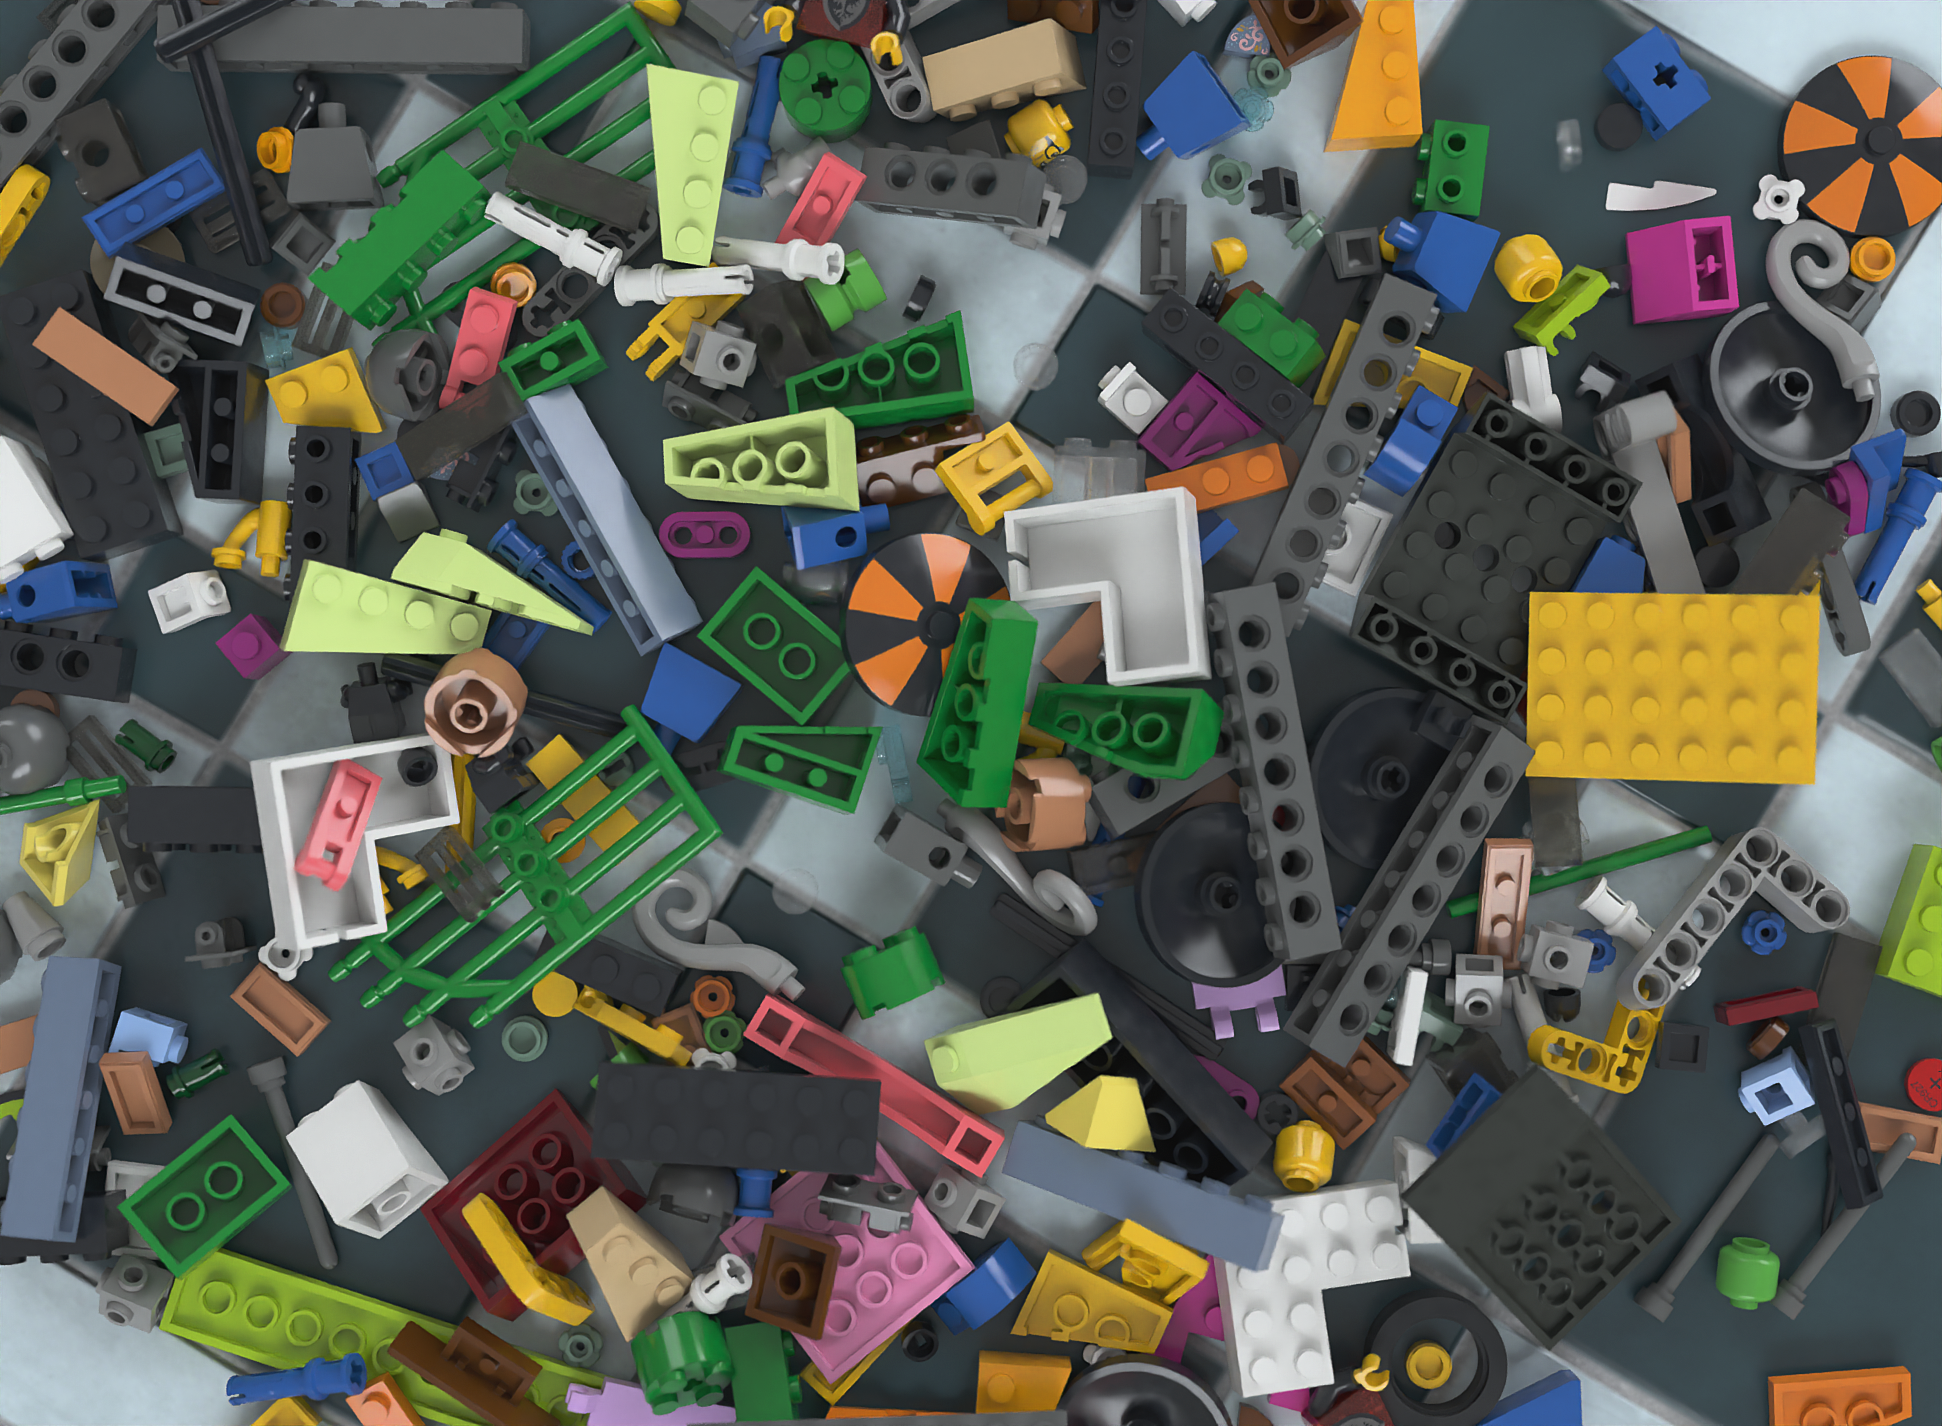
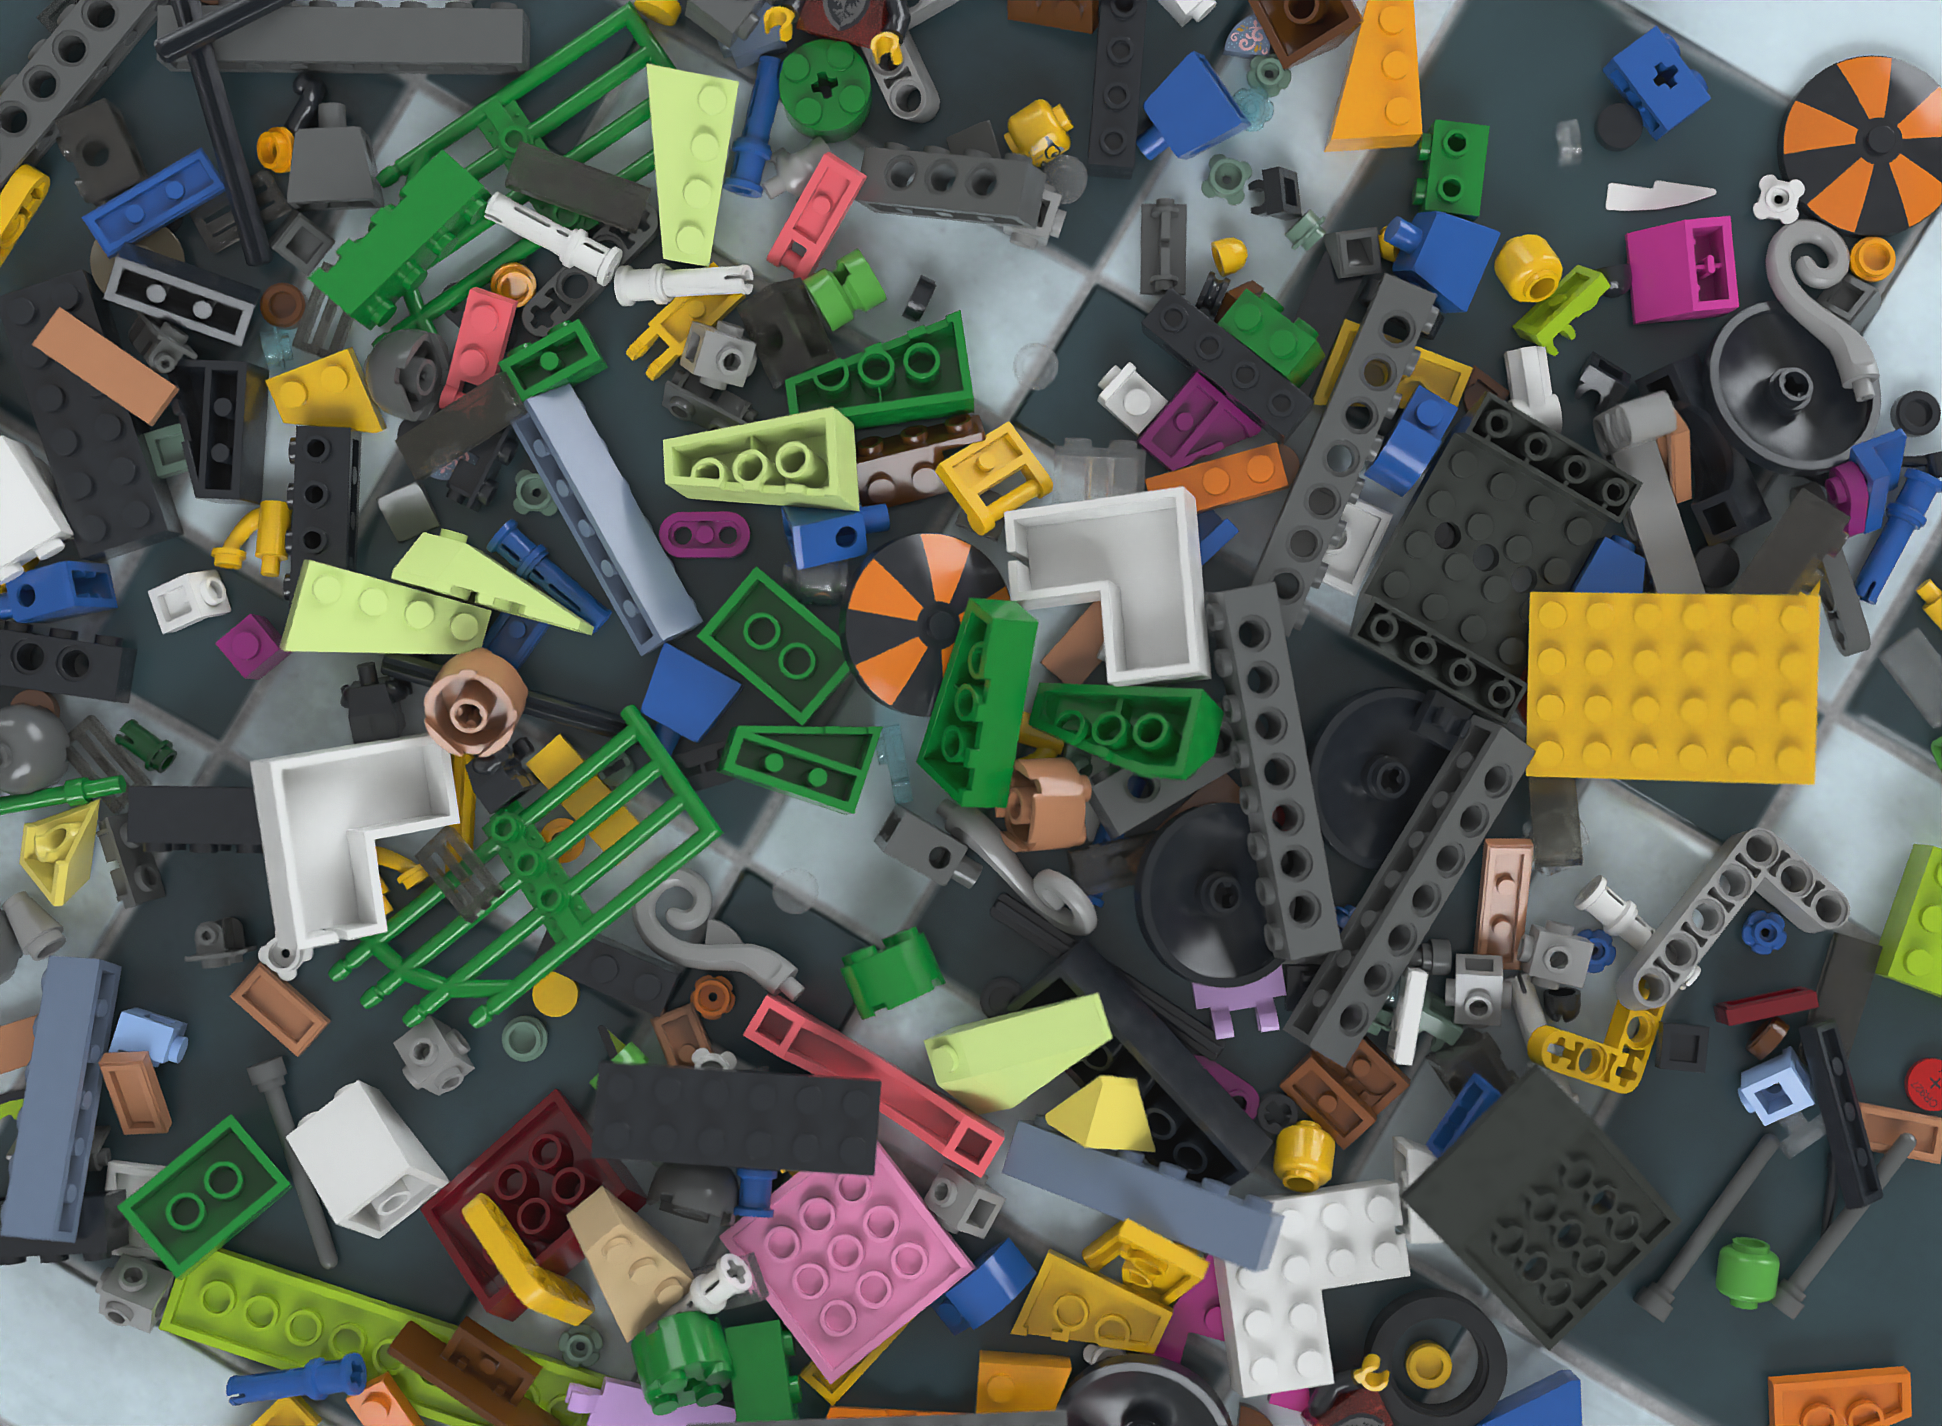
dark green pin [166,1048,230,1099] -> none
coral plate [293,759,382,892] -> none
blue plate [355,441,417,502] -> none
black hinge [397,746,438,787] -> none
blue axle [561,541,596,581] -> none
yellow hinge [572,985,692,1066] -> none
bright green plate [702,1010,747,1054] -> none
white pin [712,236,845,285] -> none
reddish brown slope [745,1223,842,1340] -> none
dark grey hinge [818,1173,919,1234] -> none
black hinge [901,1320,939,1362] -> none
tan wedge [922,18,1087,121] -> none
green bar [1445,825,1712,919] -> none

